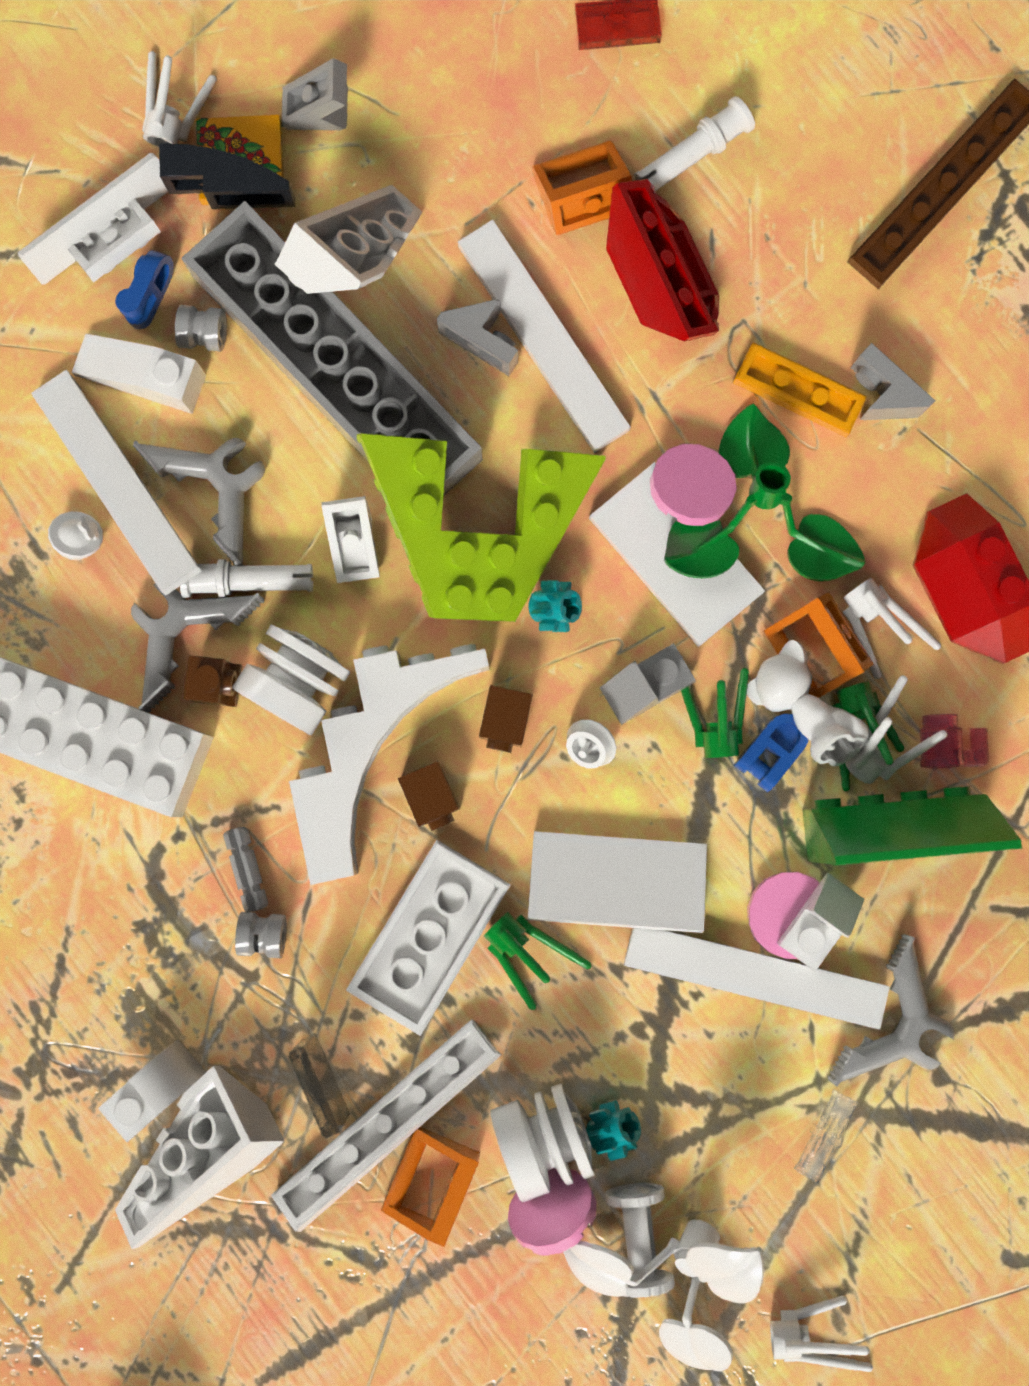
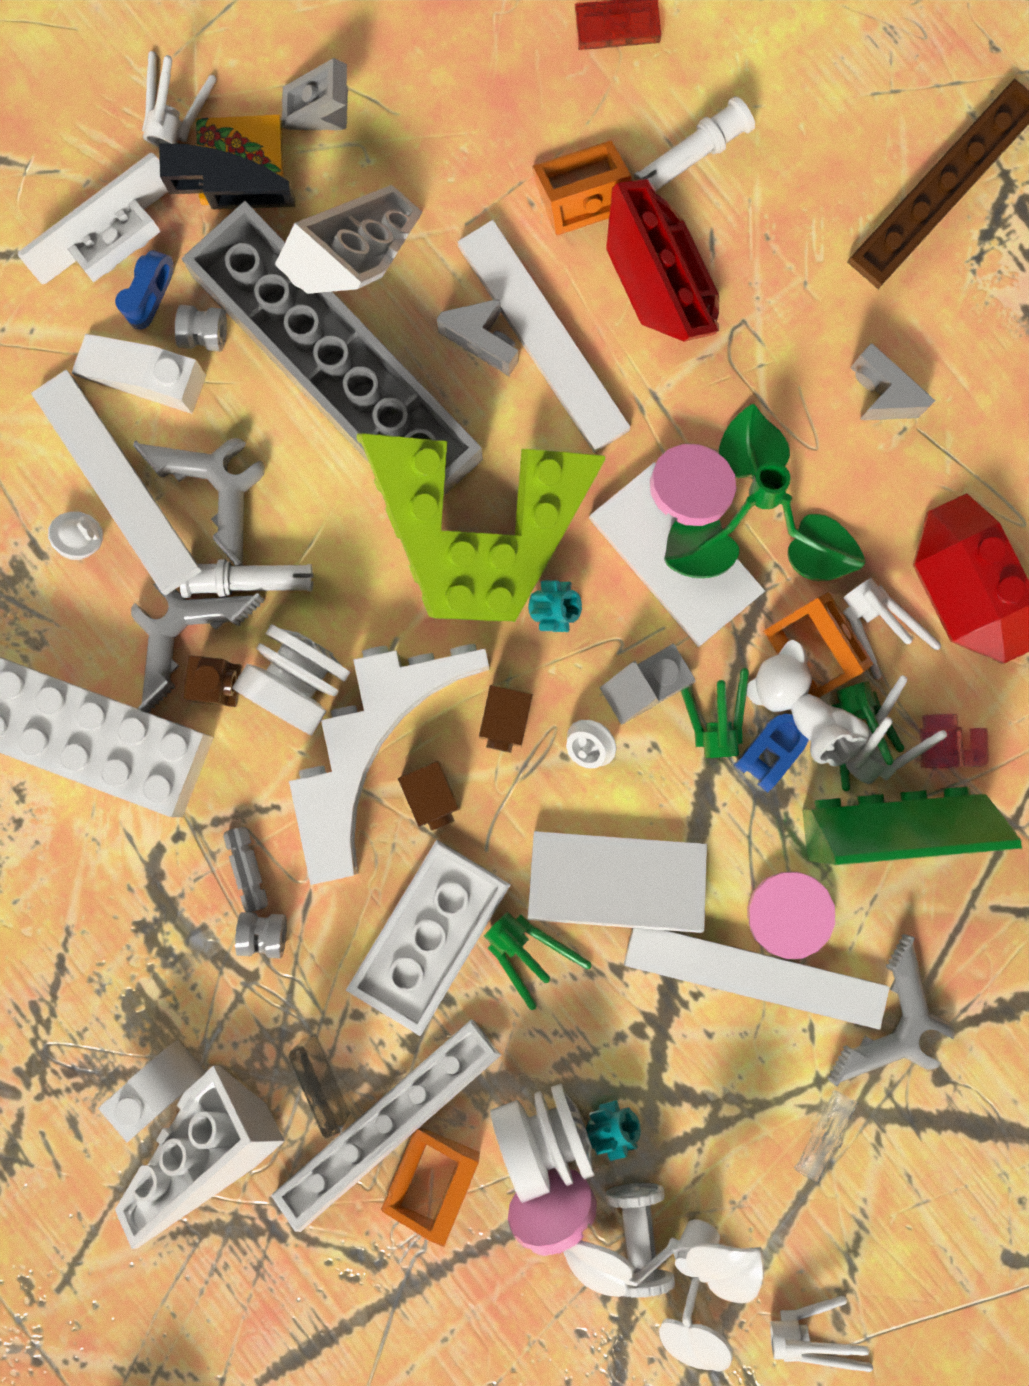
white slope [321,496,379,583] -> none
light orange tile [733,342,867,437] -> none
white slope [777,873,864,971] -> none

